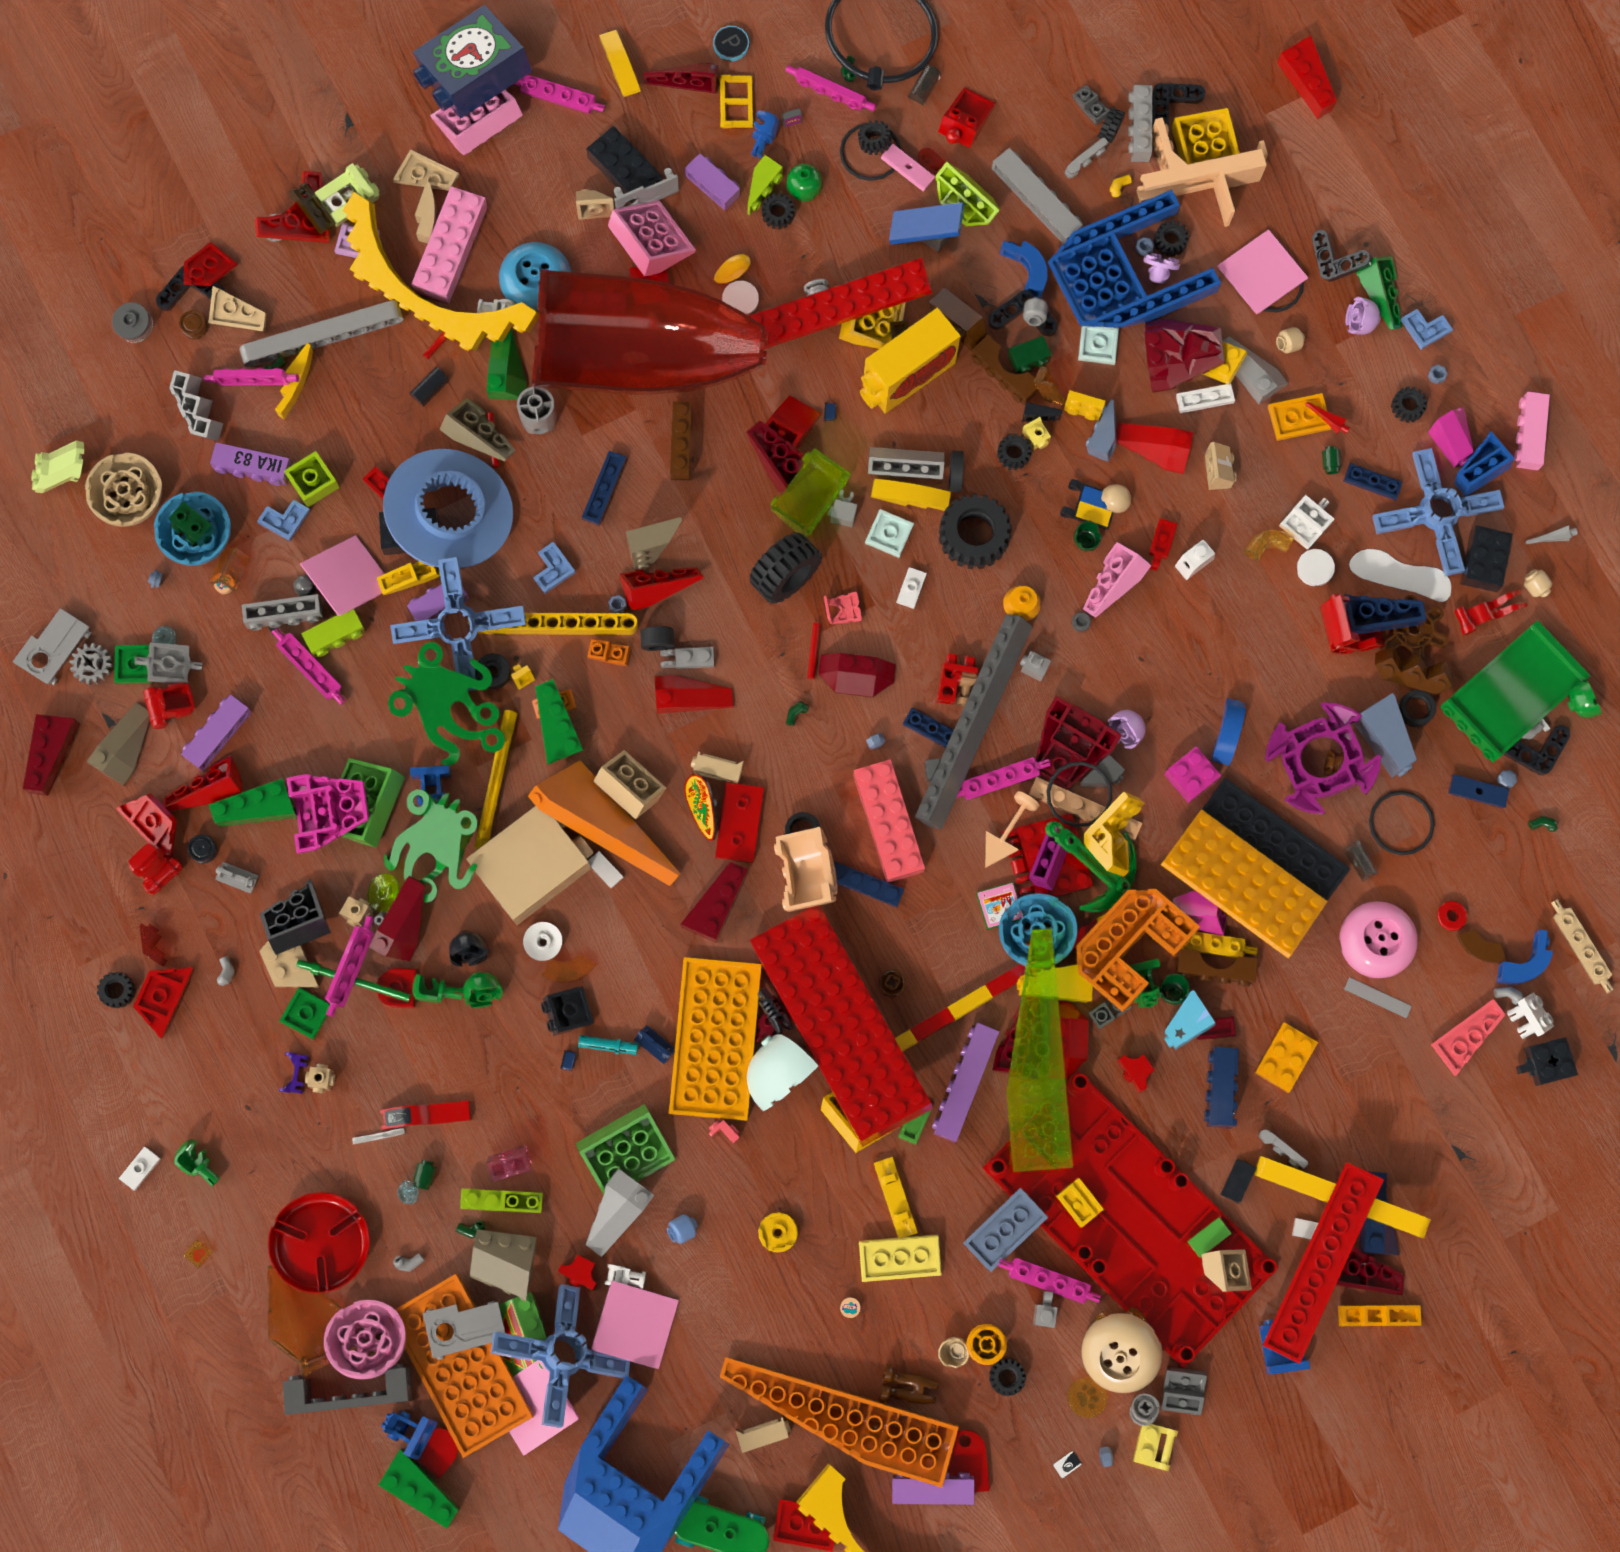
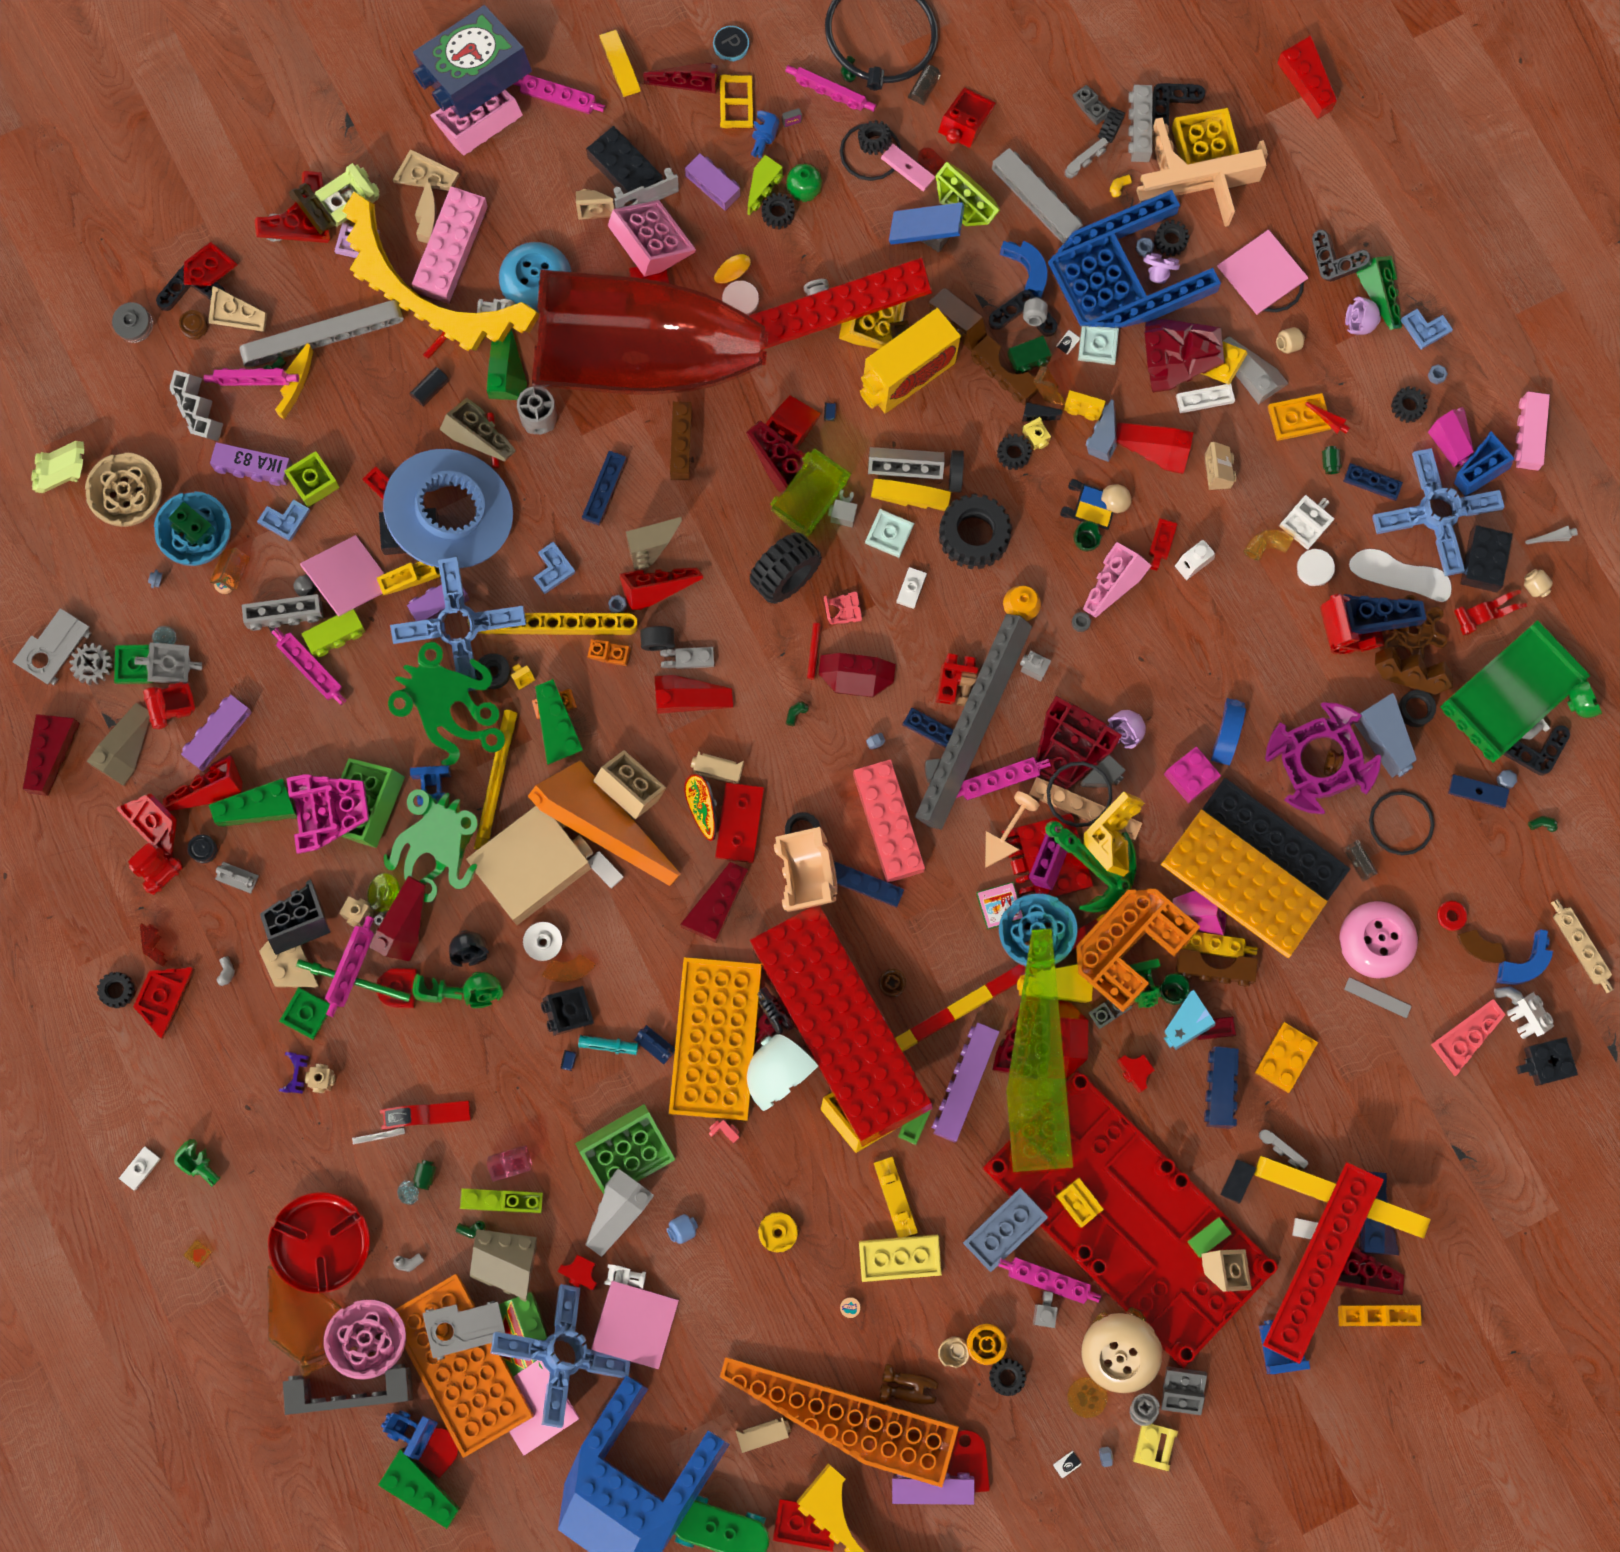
none -> sticker [1056,330,1080,354]

